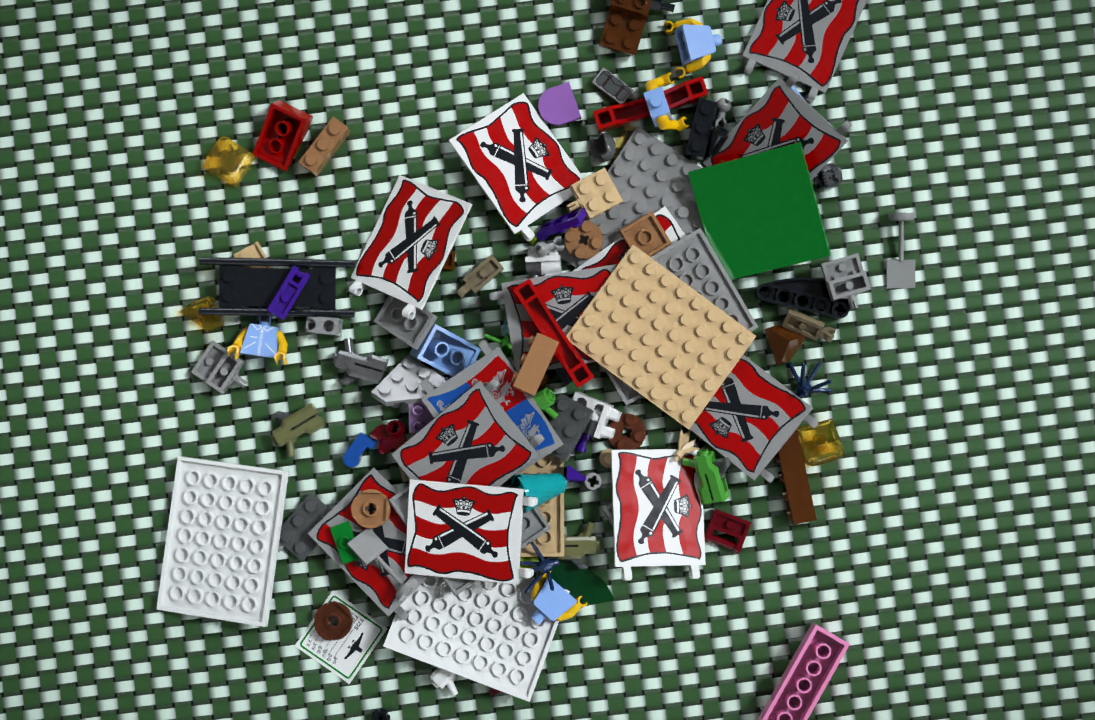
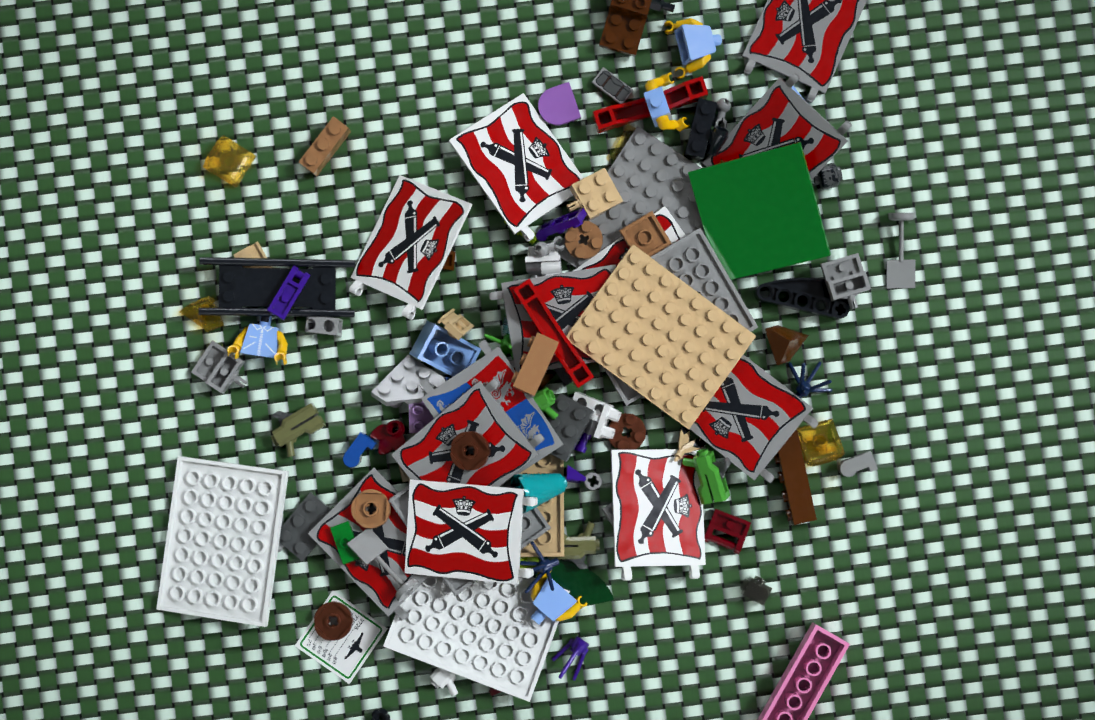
red slope [252,100,313,171] -> none
flat silver piece [333,338,389,386] -> none
light grey plate [374,295,438,350] -> none
dark tan plate [456,254,504,299] -> none
dark grey hair [590,133,616,162] -> none
tan plate [599,449,613,468] -> none
dark tan plate [781,308,836,342] -> none
none -> tan plate [438,308,474,340]
none -> copper plate [450,431,491,470]
none -> dark purple plant [552,636,589,681]
none -> clear smoke brick [740,575,772,606]
none -> light grey leg [838,451,878,477]

